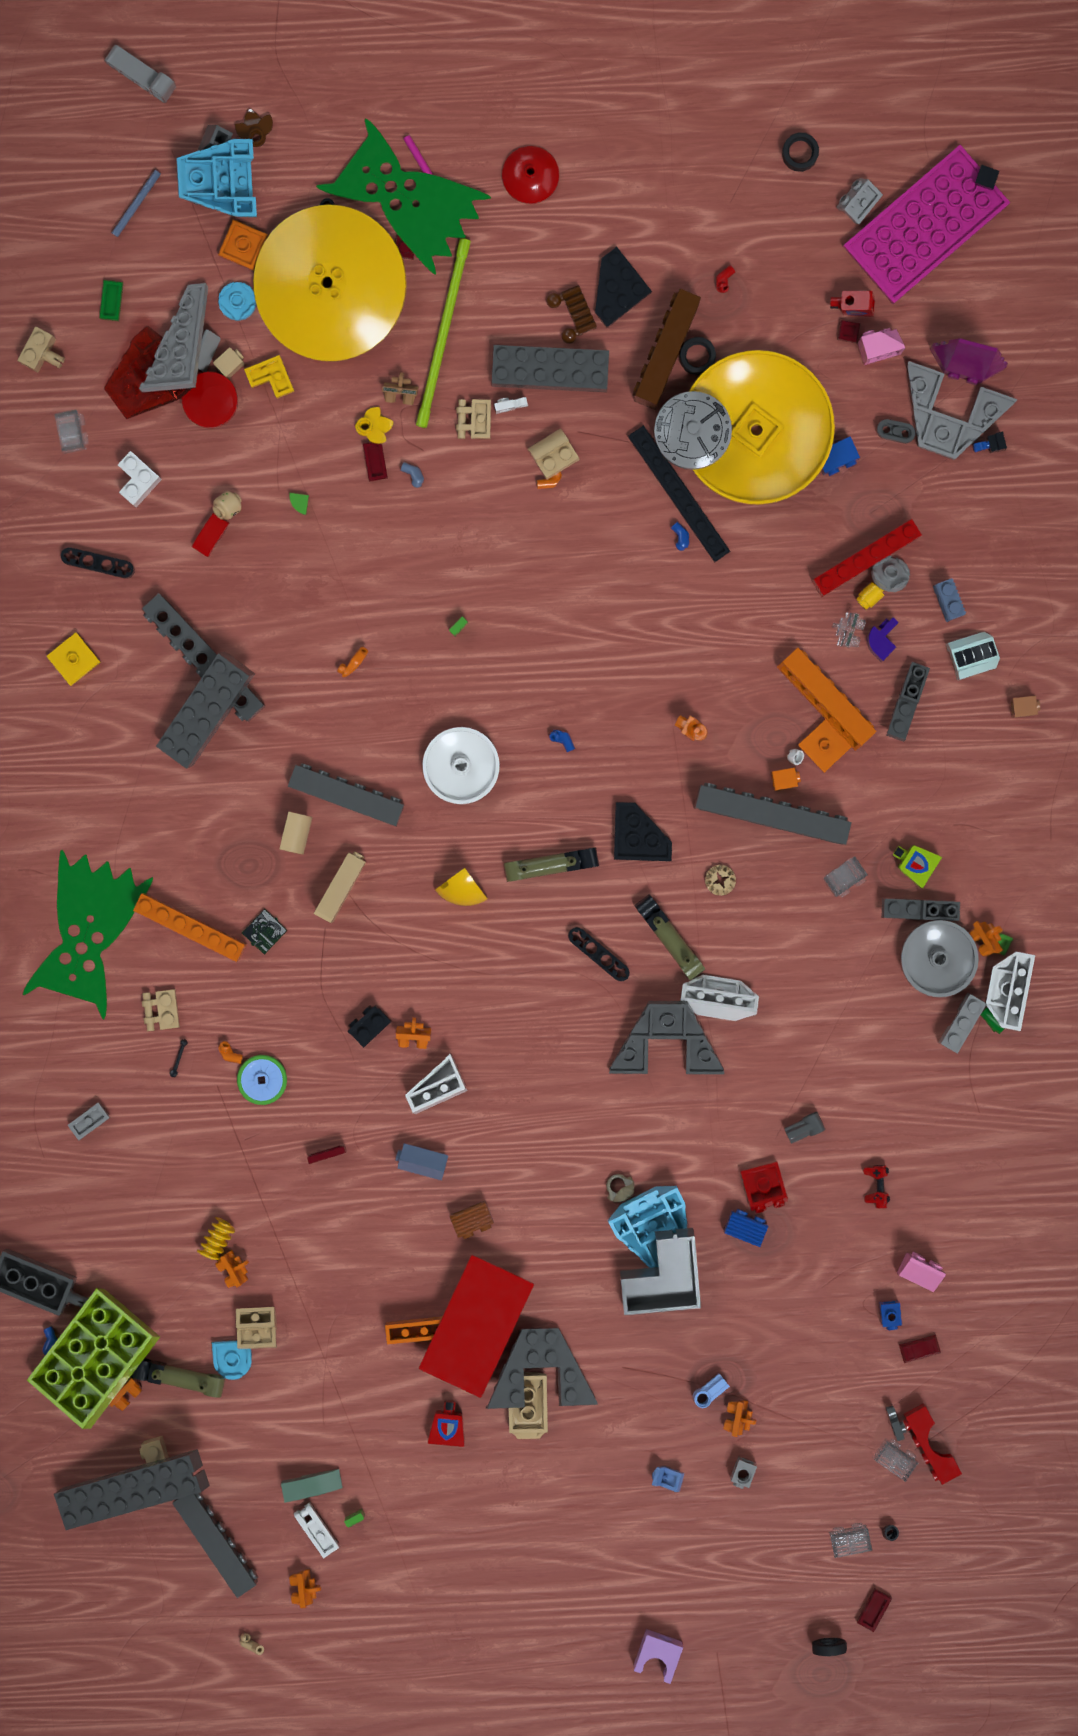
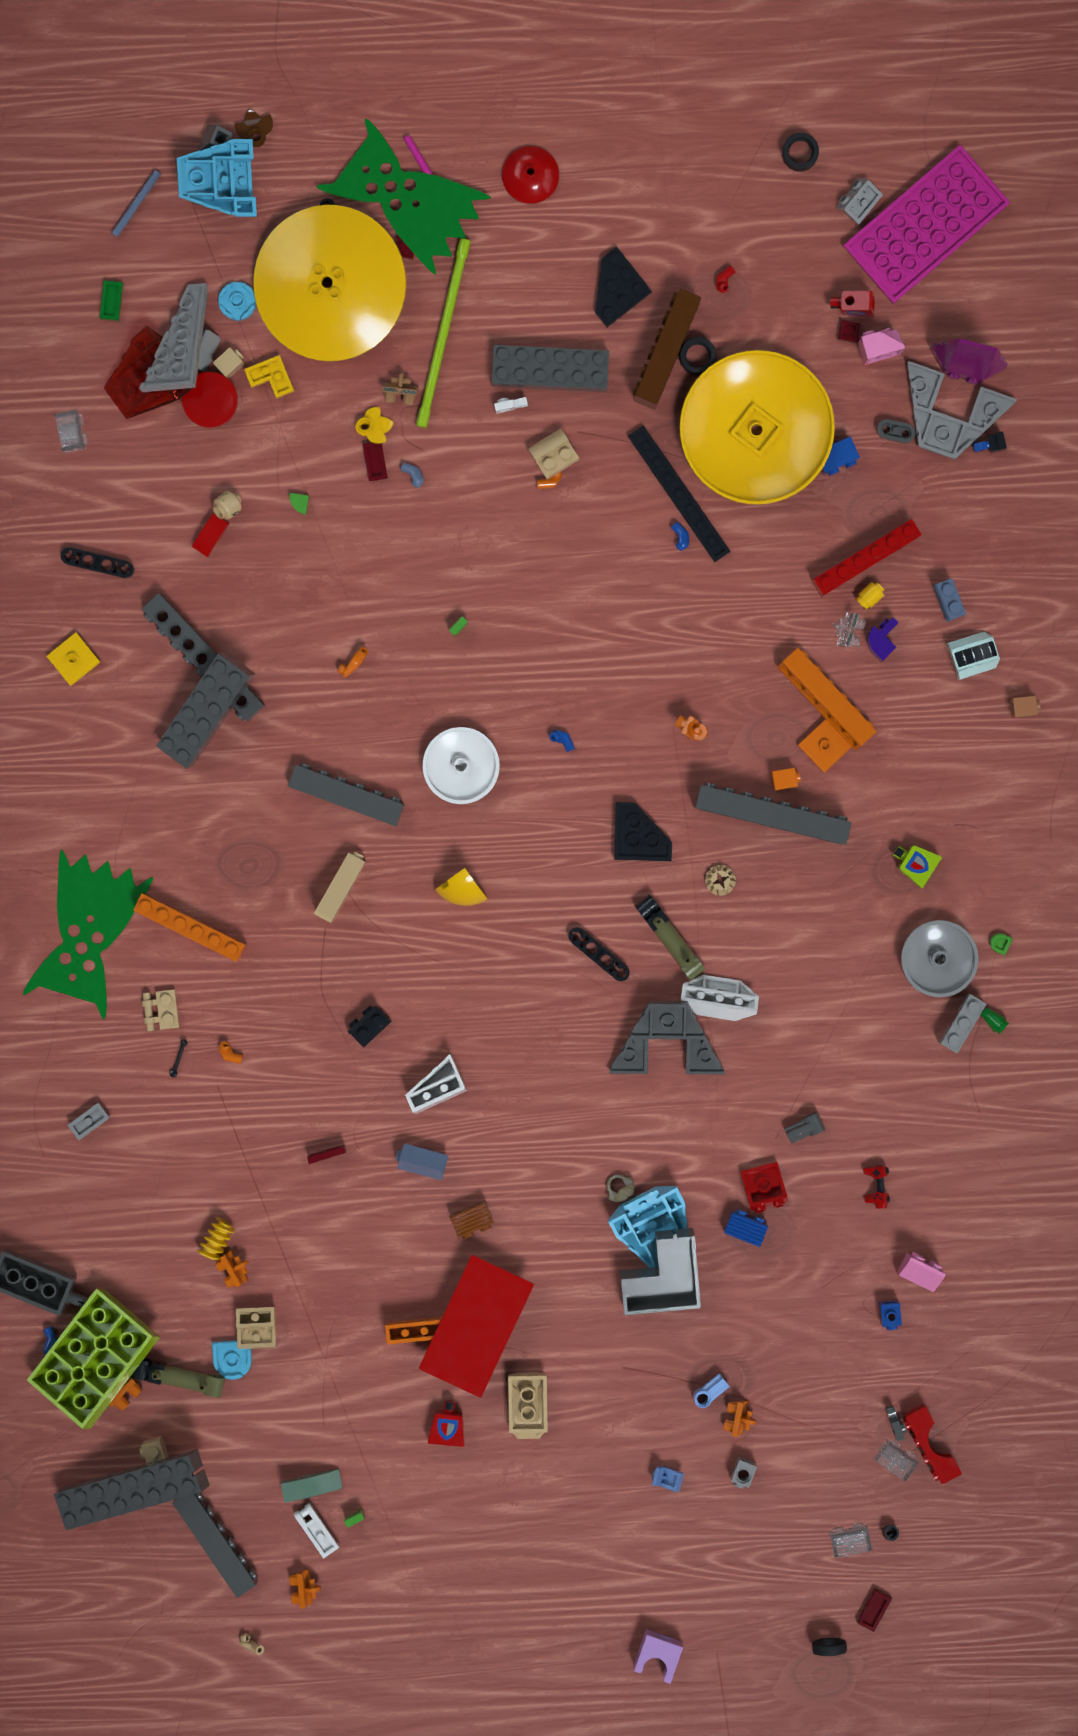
tan brick [18,326,65,373] -> none
light grey beam [104,45,176,103] -> none
white brick [118,451,162,508] -> none
orange plate [218,220,269,271] -> none
light blue wheel [237,1055,287,1105] -> none
piece [242,909,288,955] -> none
tan brick [280,812,313,855] -> none
orange hips [396,1017,431,1049] -> none
tan plate [456,399,491,439] -> none
dark grey wing [486,1328,598,1409] -> none
olive piece [504,847,599,882] -> none
reddish brown gear [546,285,597,344] -> none
light grey dish [654,391,732,470] -> none
white hinge [787,749,804,765] -> none
clear brick [822,856,868,898] -> none
light grey tile [871,556,910,592] -> none
dark grey slope [881,899,960,921] -> none
dark grey slope [886,662,930,742] -> none
dark red tile [899,1334,941,1363] -> none
orange hips [969,921,1003,956] -> none
black tile [975,165,1000,190] -> none
white wedge [986,952,1035,1031] -> none

